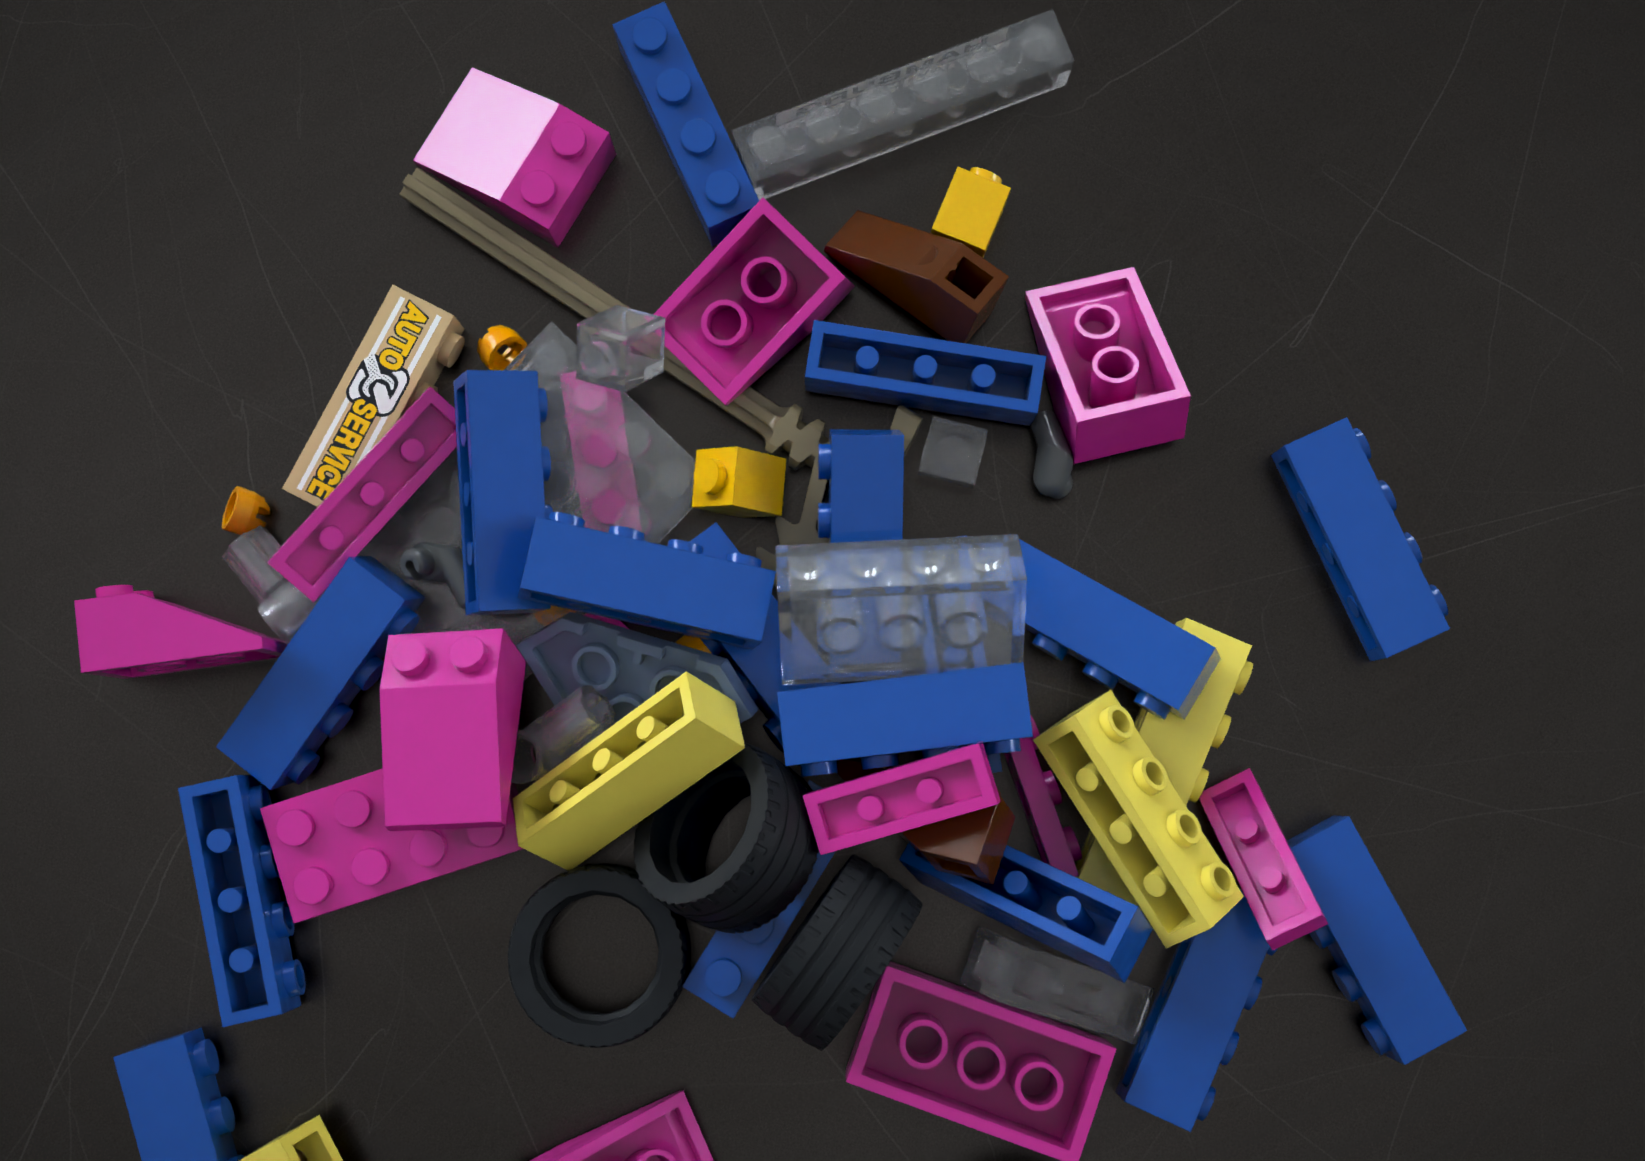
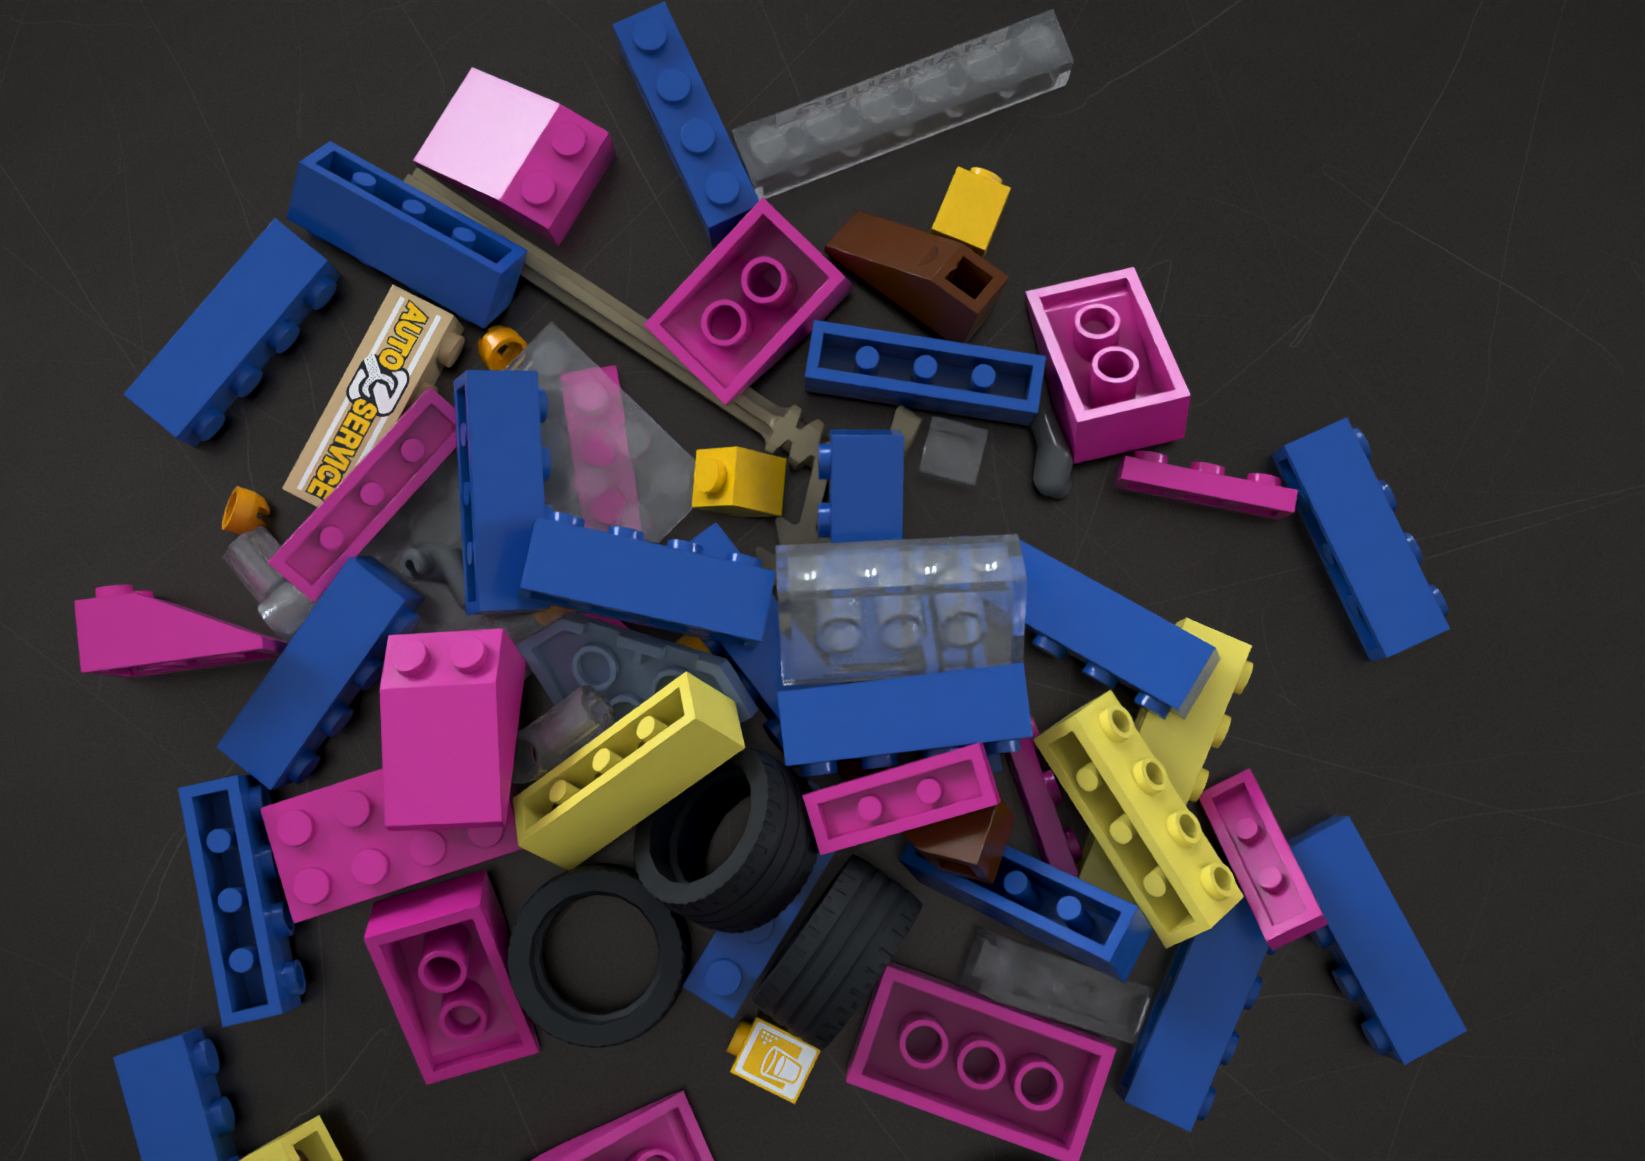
clear brick [576,305,665,392] -> none
none -> blue brick [123,218,342,448]
none -> blue brick [286,141,528,328]
none -> dark pink slope [364,870,540,1085]
none -> yellow brick [726,1010,821,1104]
none -> dark pink plate [1113,451,1298,520]

